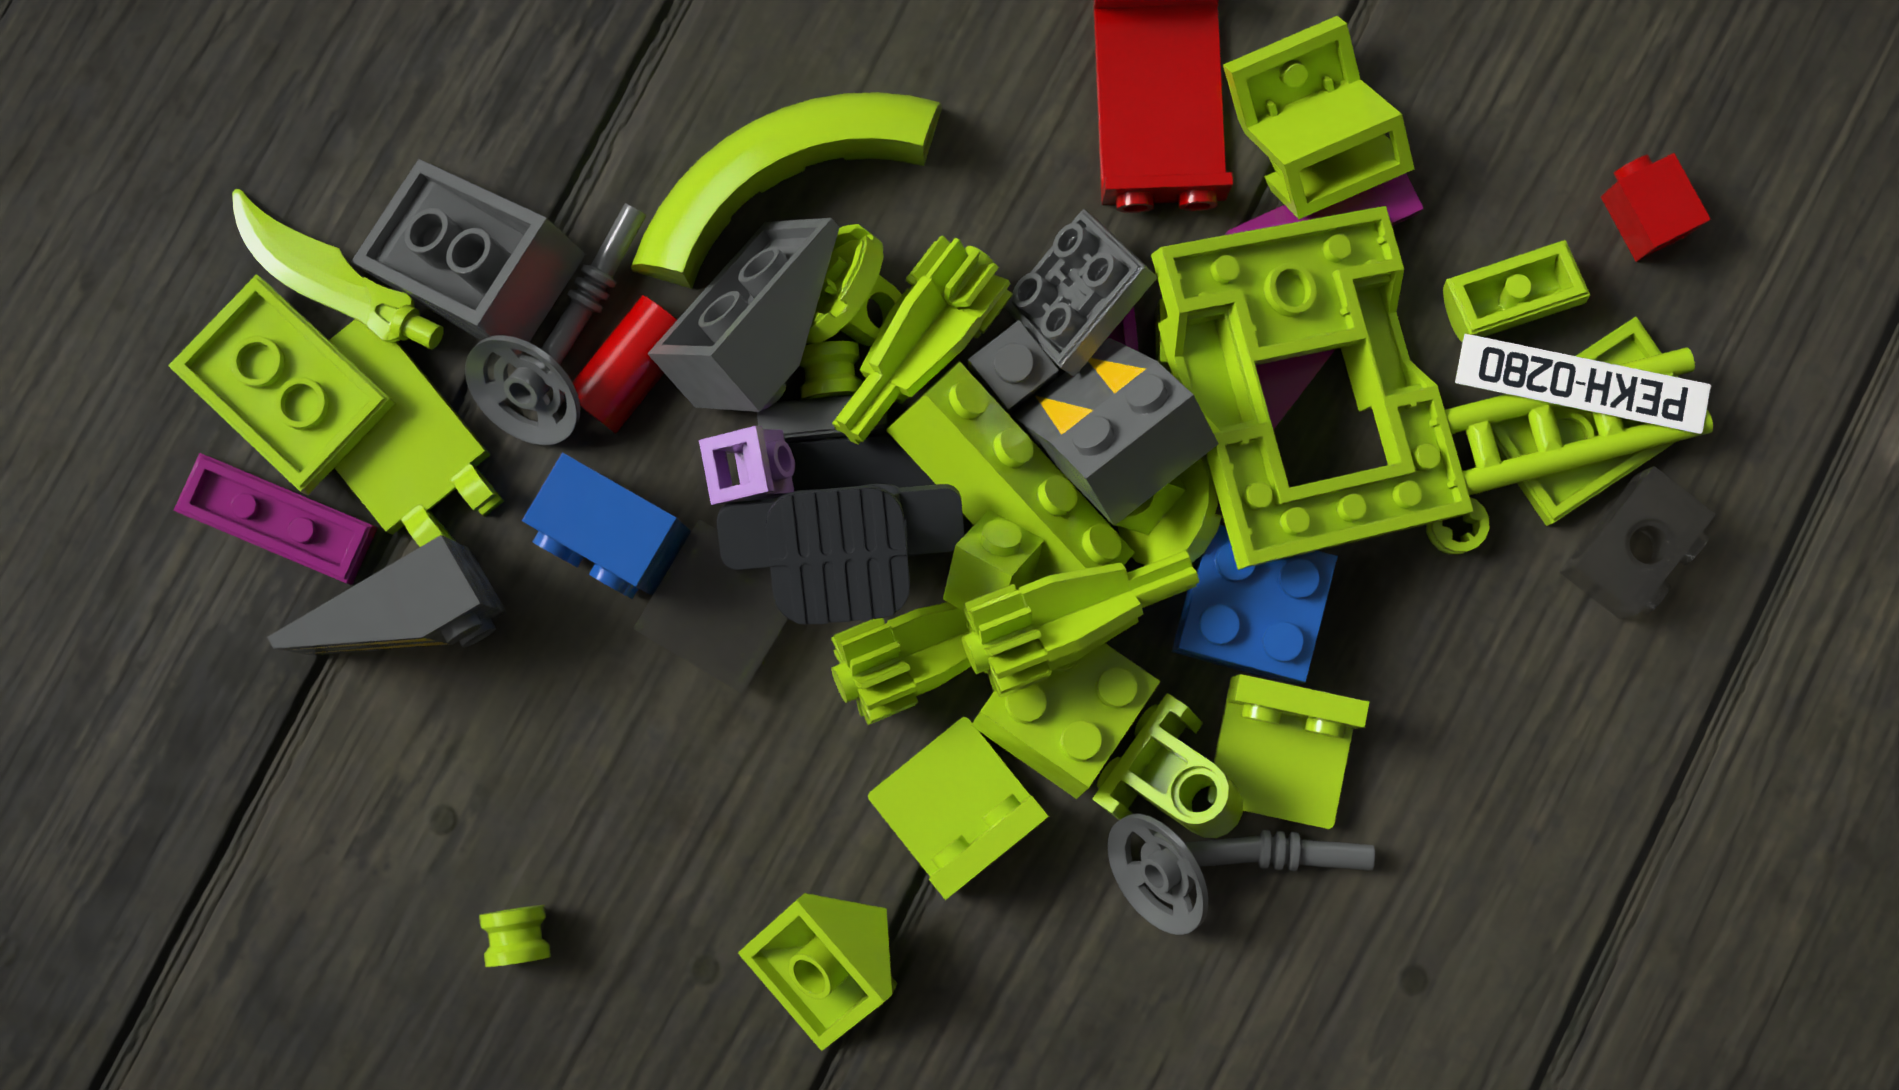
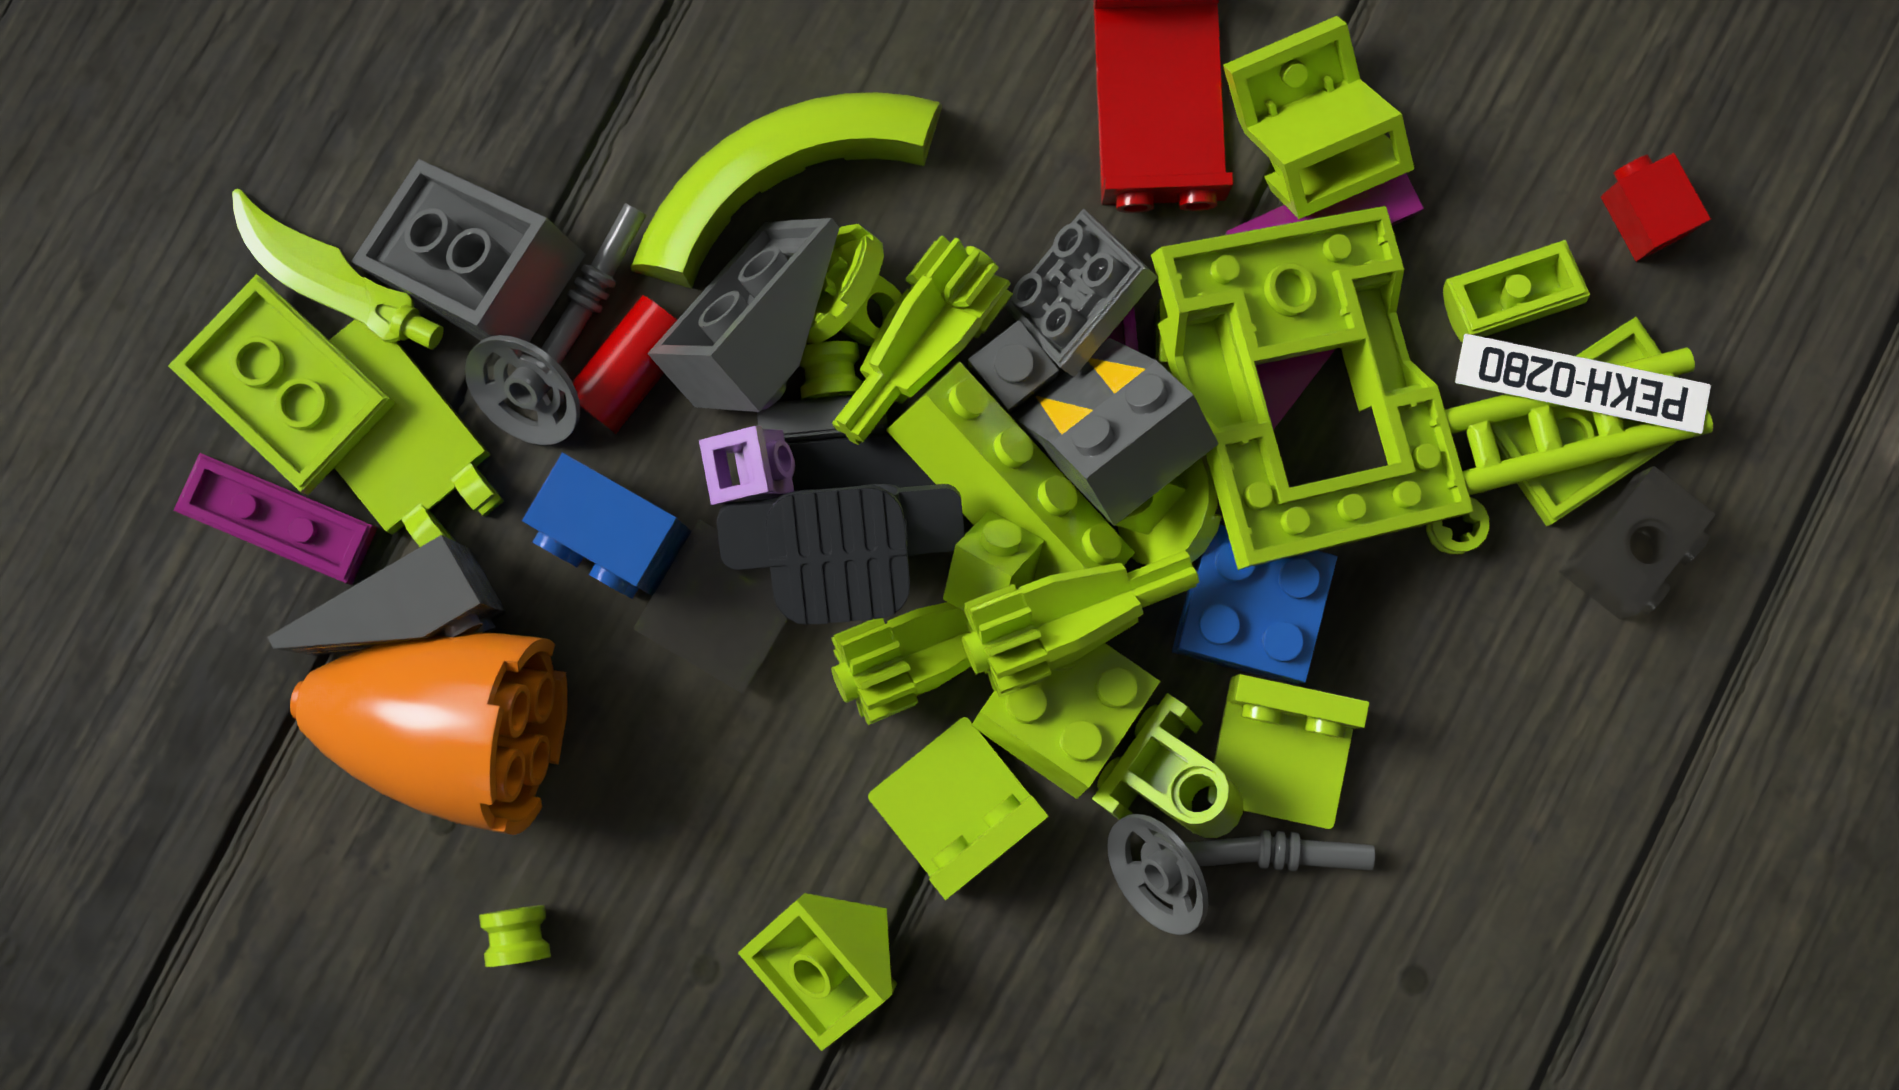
none -> orange cylinder [290,633,567,835]

